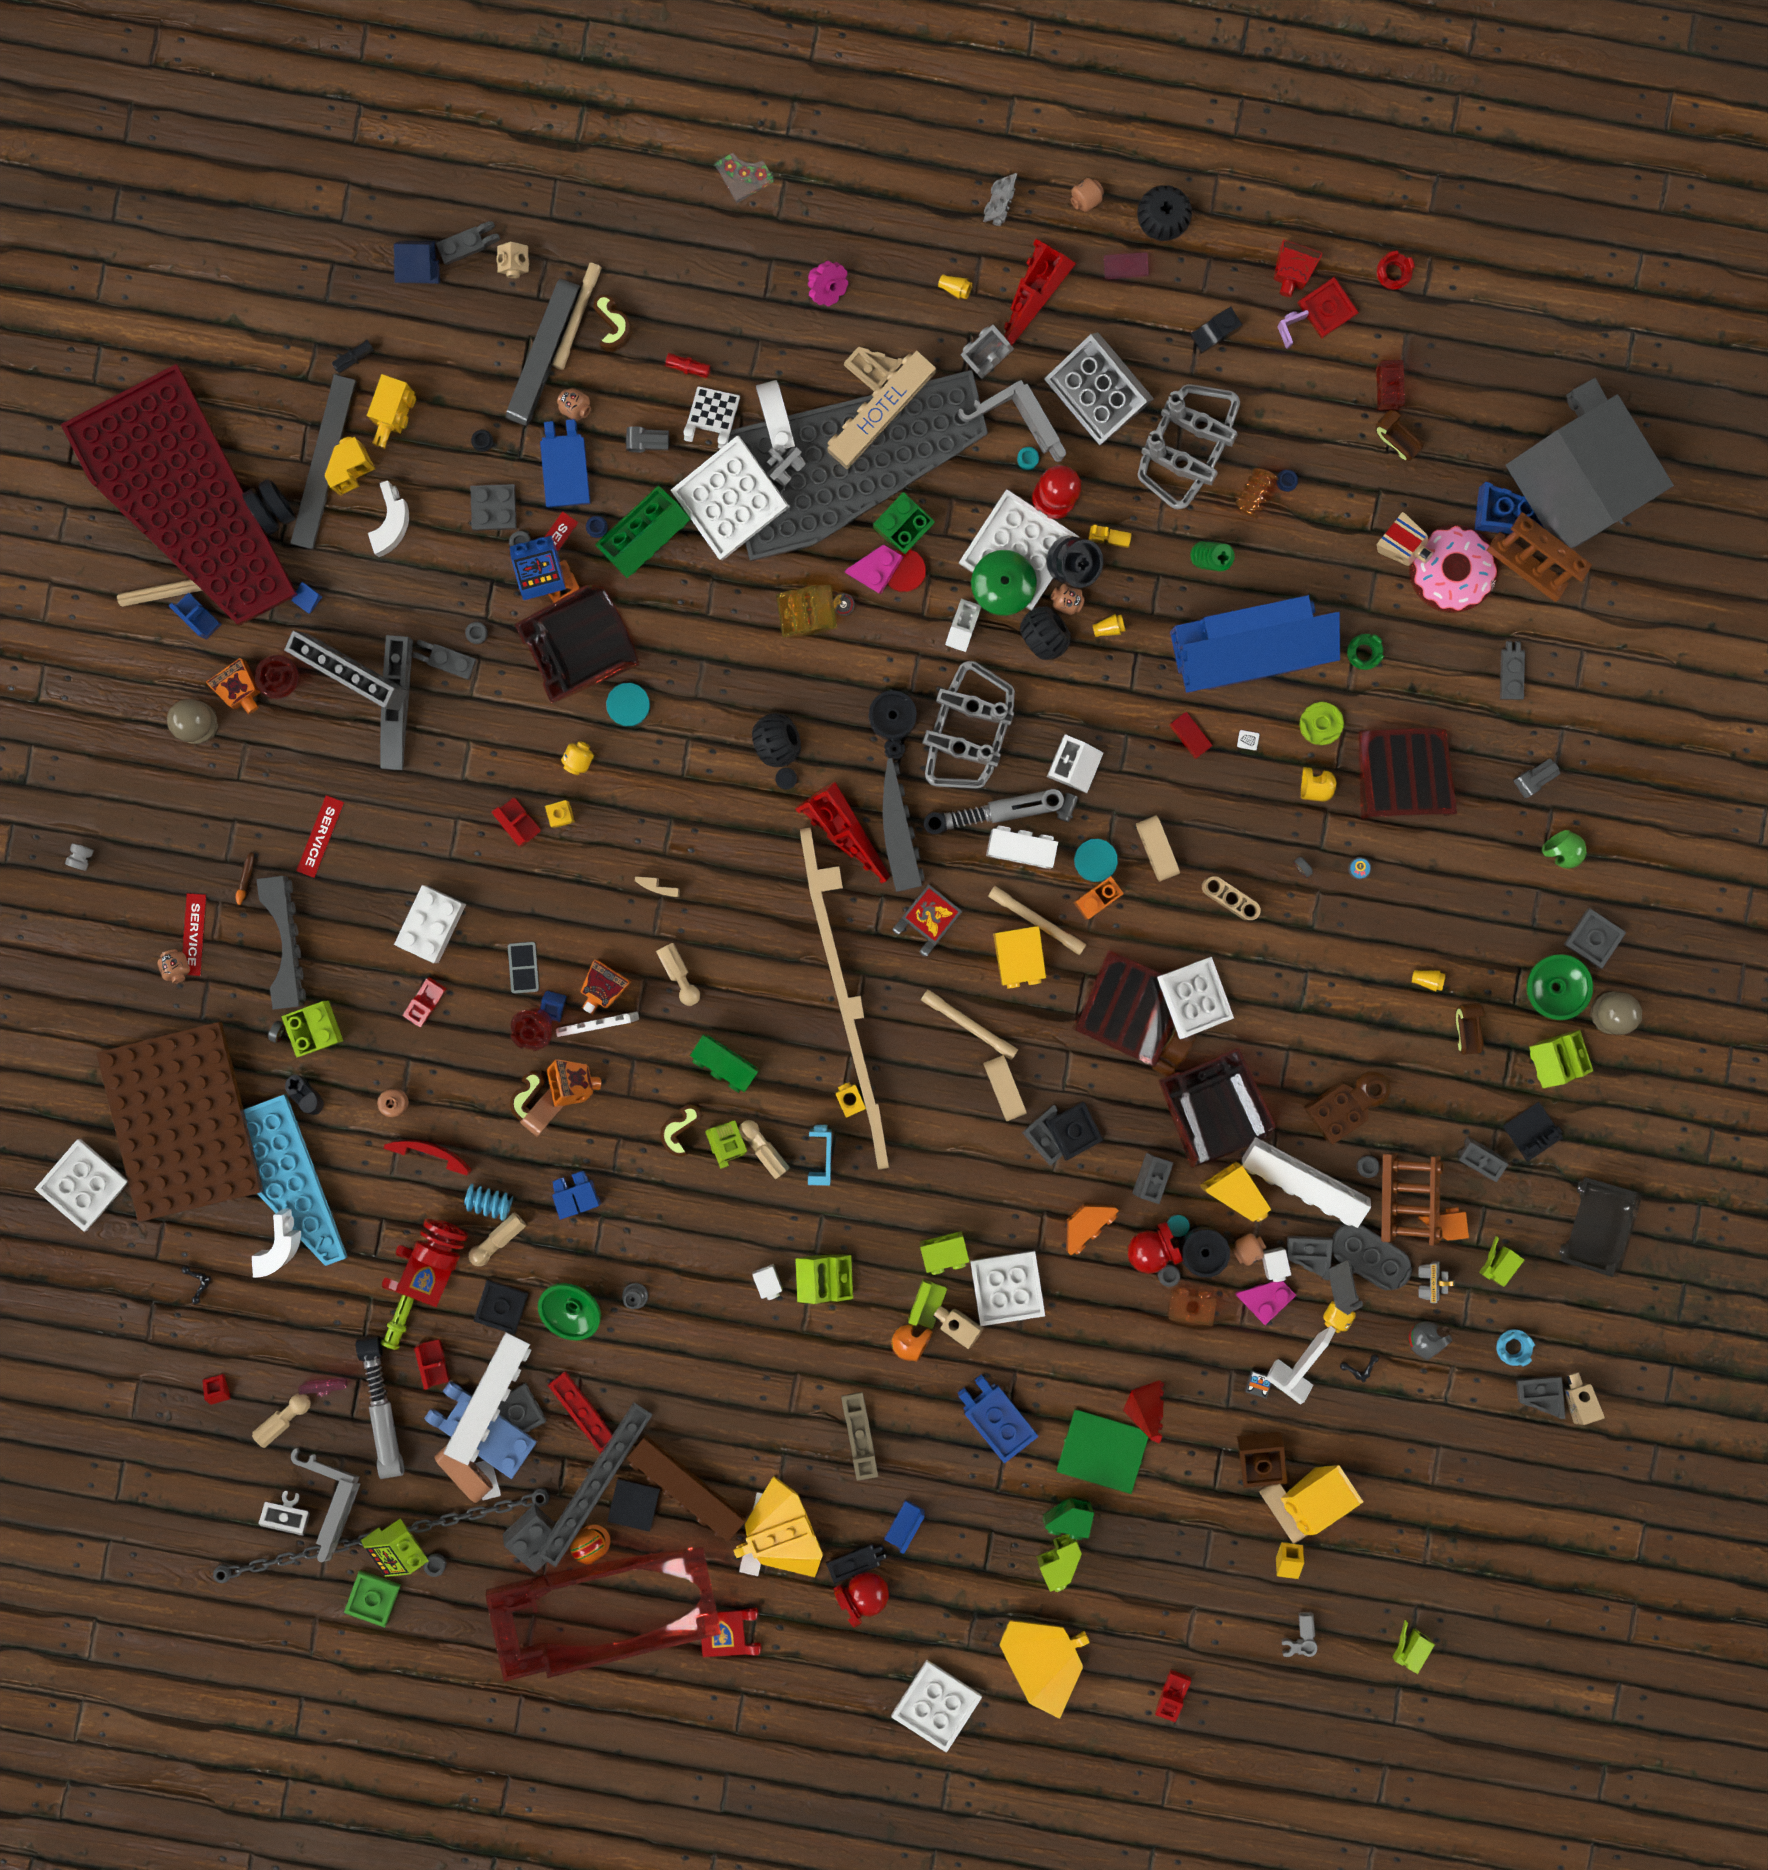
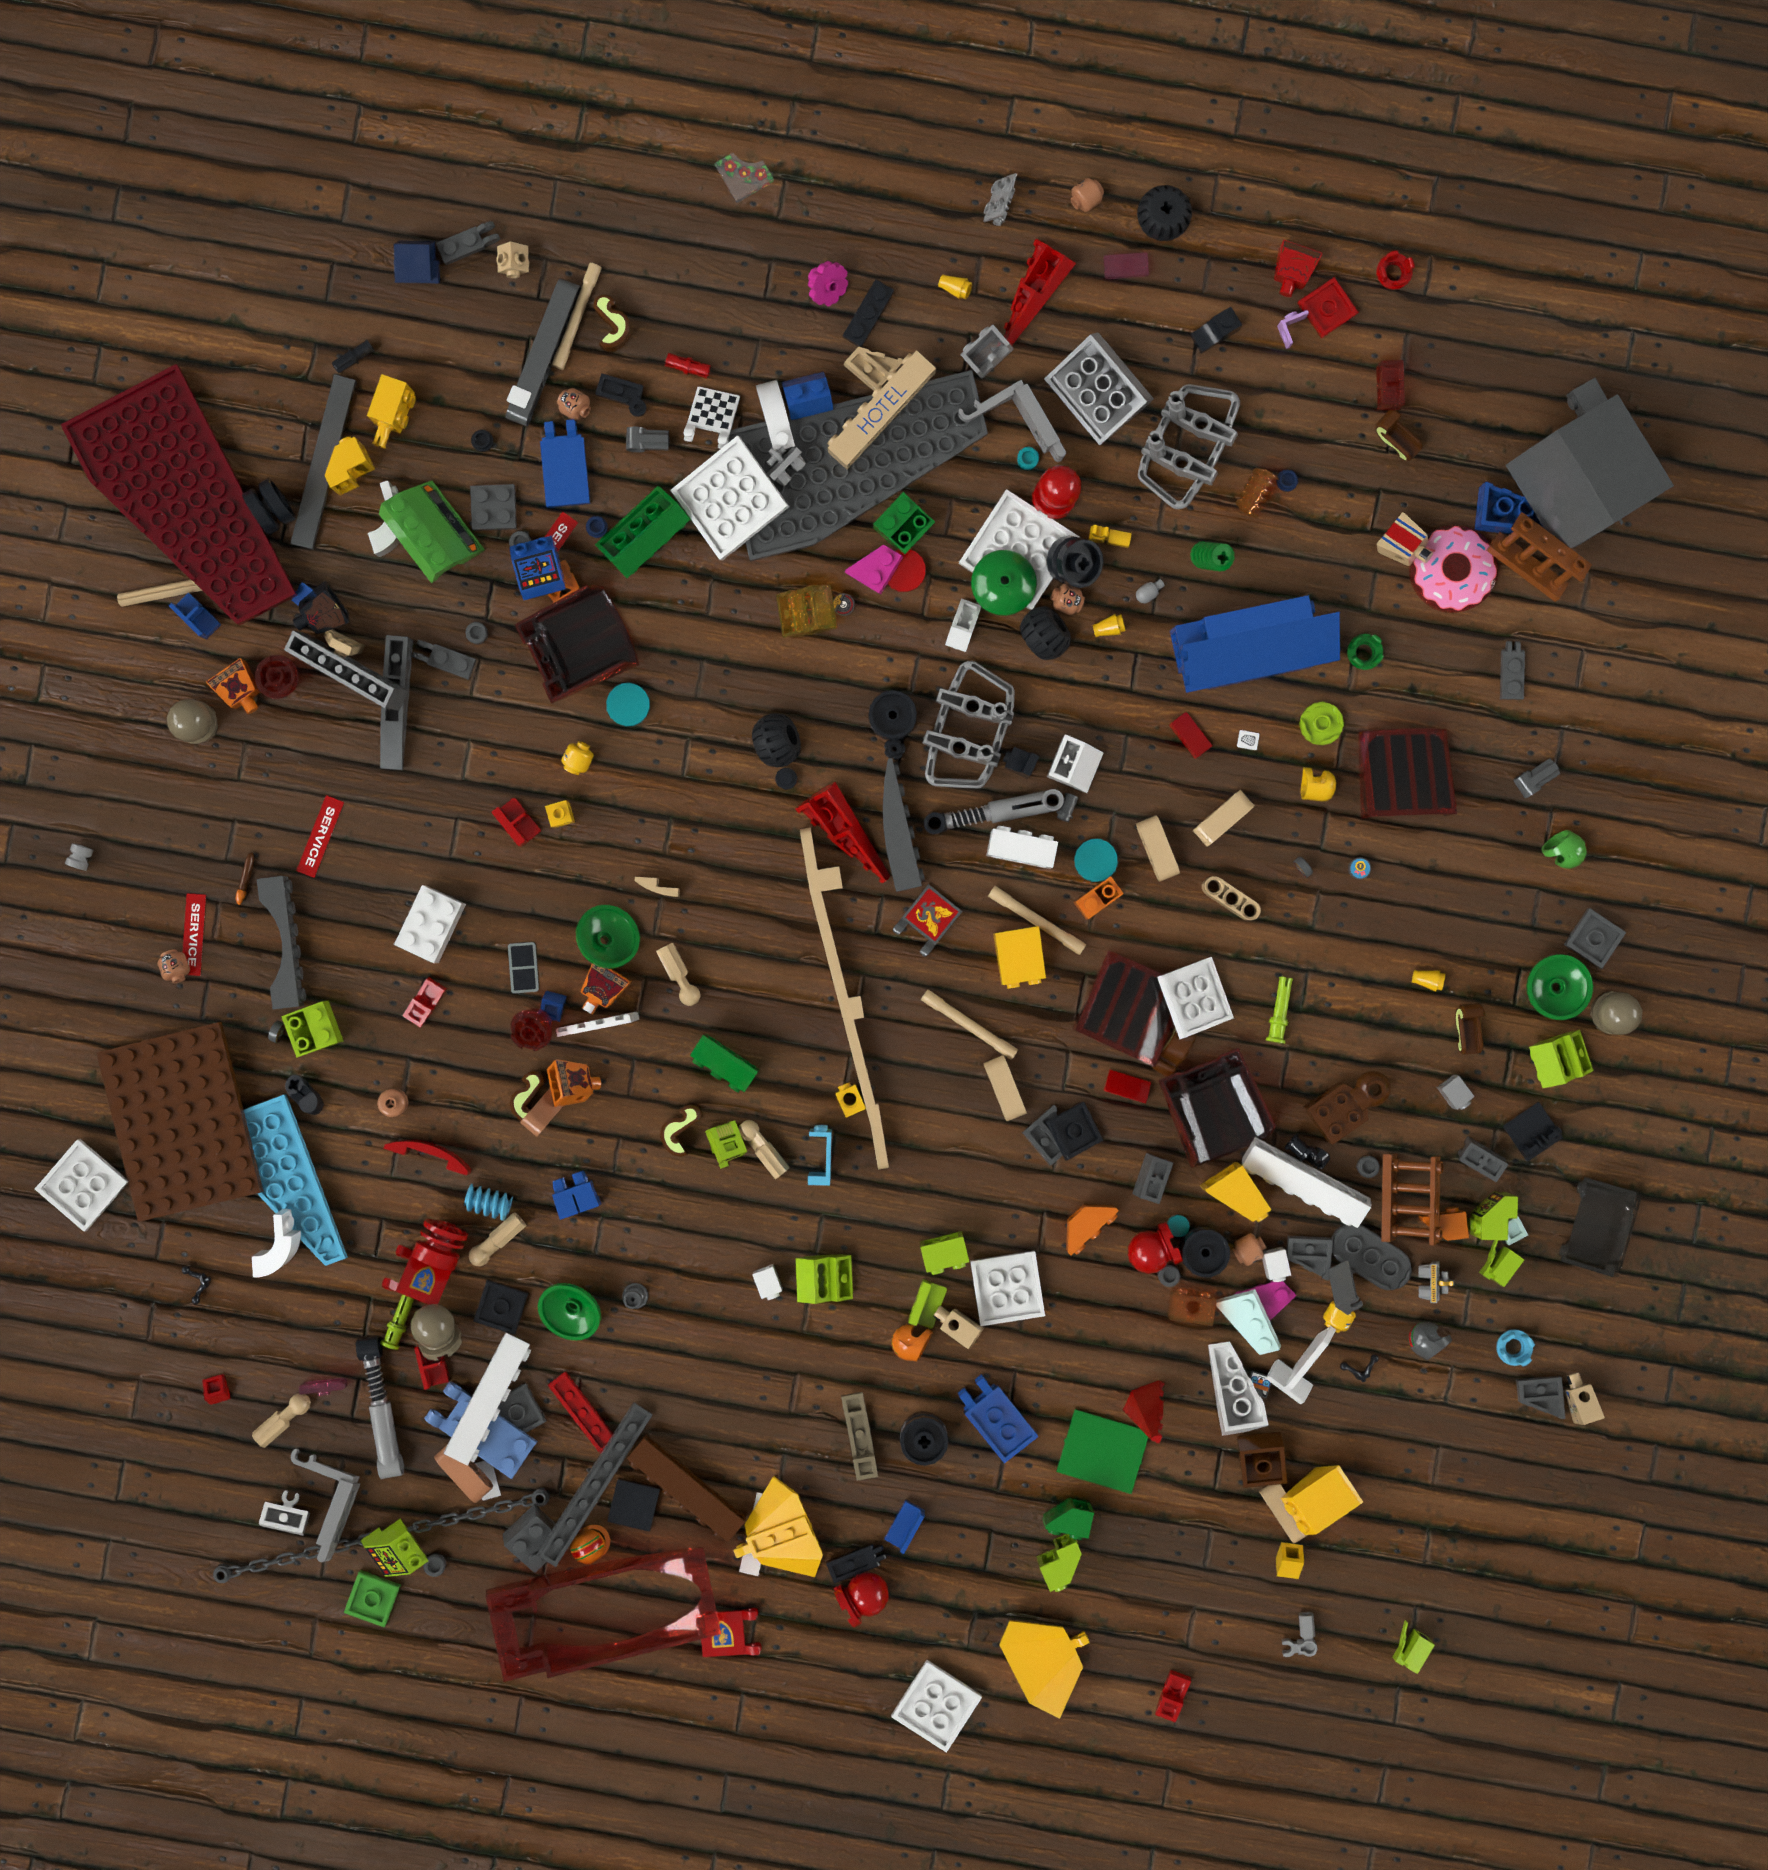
none -> torso [293,581,350,634]
none -> tan wing [323,629,365,657]
none -> bright green piece [379,481,485,584]
none -> dark tan tile [411,1304,462,1361]
none -> white sticker [507,386,531,408]
none -> green dish [576,905,640,969]
none -> black hinge [595,373,647,417]
none -> blue slope [782,372,834,420]
none -> black plate [843,279,894,347]
none -> black wheel [900,1411,948,1466]
none -> black arch [1002,747,1040,779]
none -> red slope [1103,1069,1151,1104]
none -> light grey cylinder [1136,579,1165,604]
none -> tan beam [1193,789,1254,847]
none -> white wedge [1208,1342,1268,1436]
none -> light aqua wing [1214,1289,1281,1355]
none -> lime pin [1266,977,1293,1044]
none -> black connector [1284,1133,1330,1169]
none -> light grey brick [1436,1075,1475,1110]
none -> lime piece [1467,1192,1518,1241]
none -> light aqua tile [1505,1216,1528,1245]

